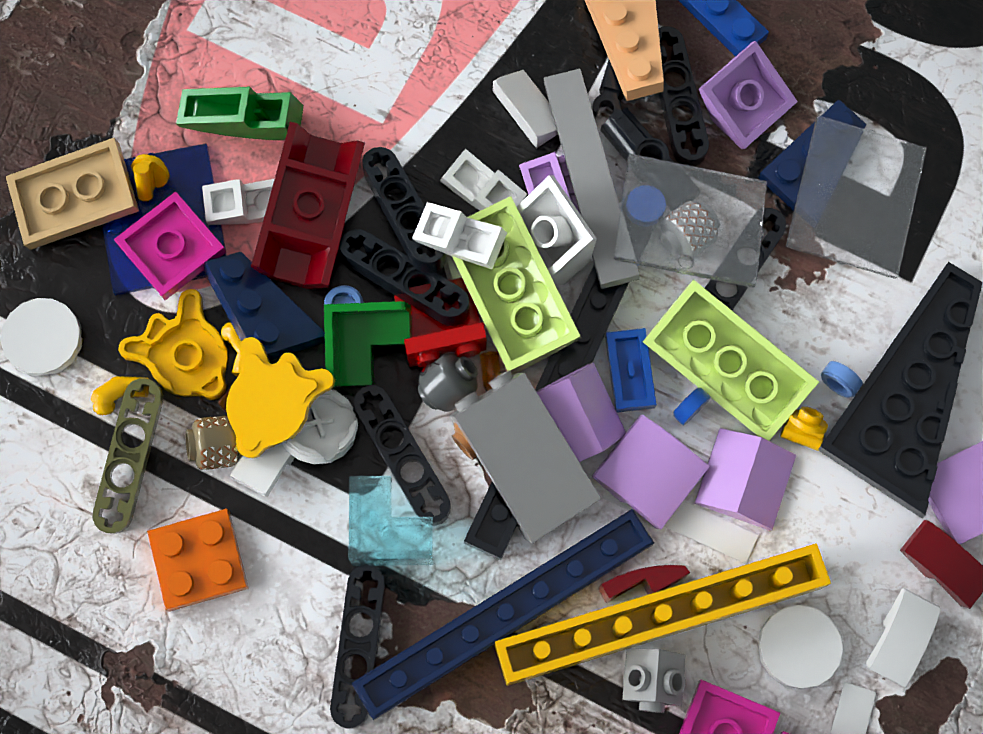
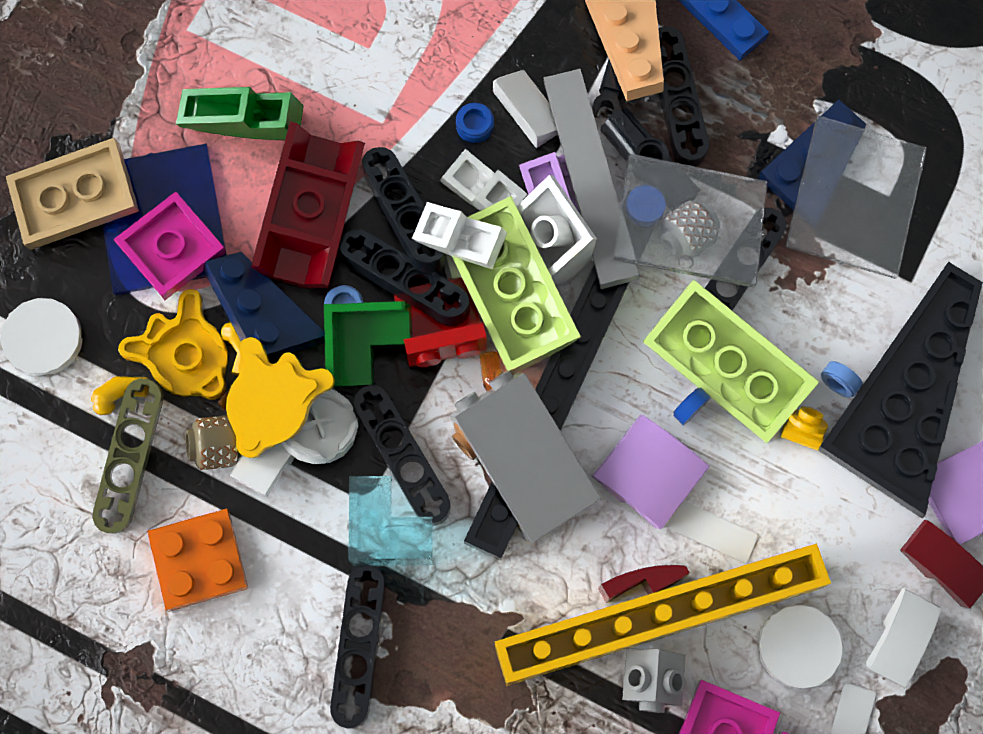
yellow plate [131,154,170,201] -> none
white slope [202,179,274,225] -> none
dark blue tile [351,509,654,721] -> none
dark grey head [418,352,478,412] -> none
lavender slope [536,362,626,462] -> none
blue plate [605,328,657,412] -> none
lavender slope [694,428,796,531] -> none
lavender slope [699,41,798,149] -> none
none -> blue tile [456,103,494,143]

